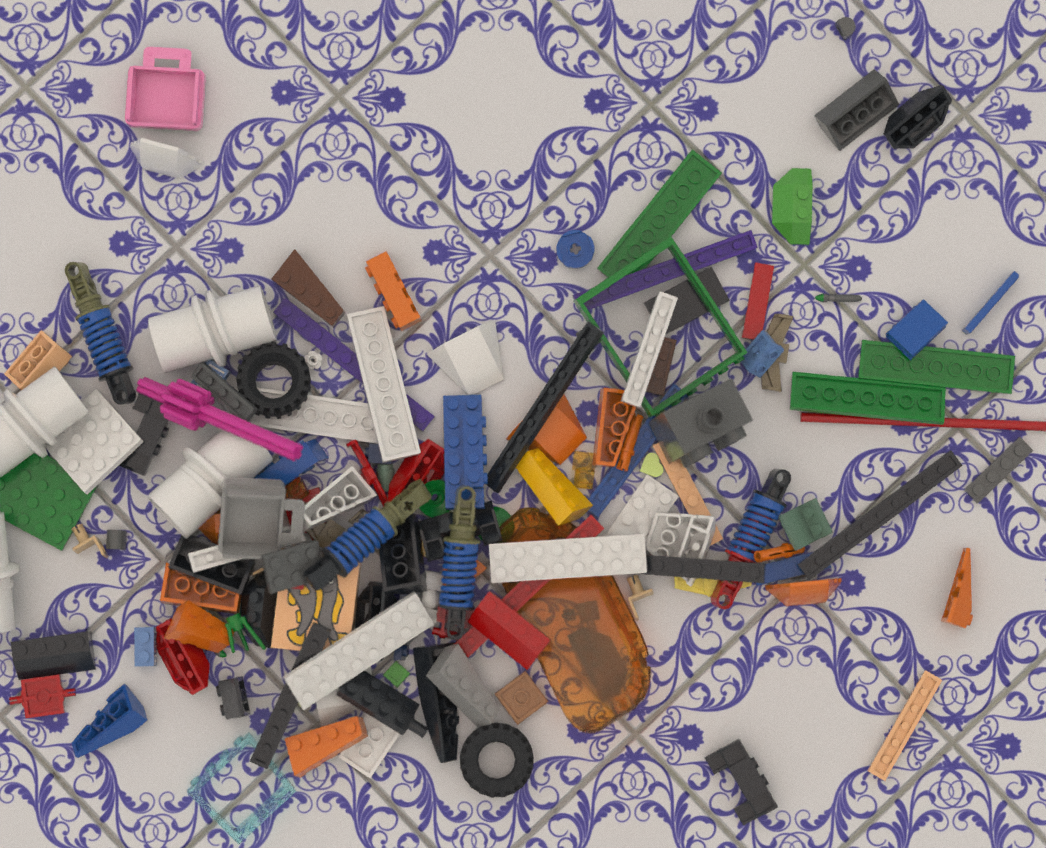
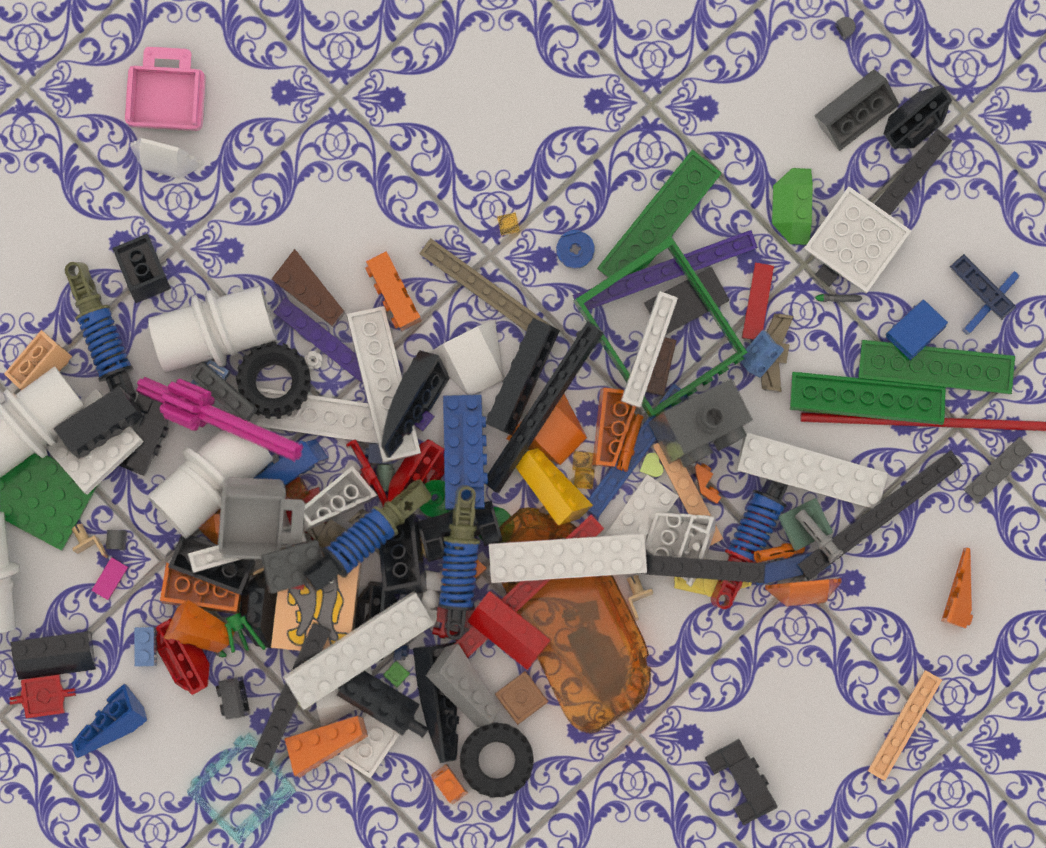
none -> black slope [54,386,143,459]
none -> dark pink tile [91,557,129,600]
none -> black slope [112,233,171,303]
none -> black wedge [381,350,450,458]
none -> dark tan plate [419,238,550,332]
none -> orange torso [431,763,468,804]
none -> black brick [485,318,560,436]
none -> clear yellow tile [497,212,520,236]
none -> orange slope [694,463,721,504]
none -> white plate [735,432,888,509]
none -> light grey pin [795,509,843,563]
none -> white plate [804,187,911,294]
none -> black plate [815,129,952,287]
none -> dark blue plate [950,254,1016,320]

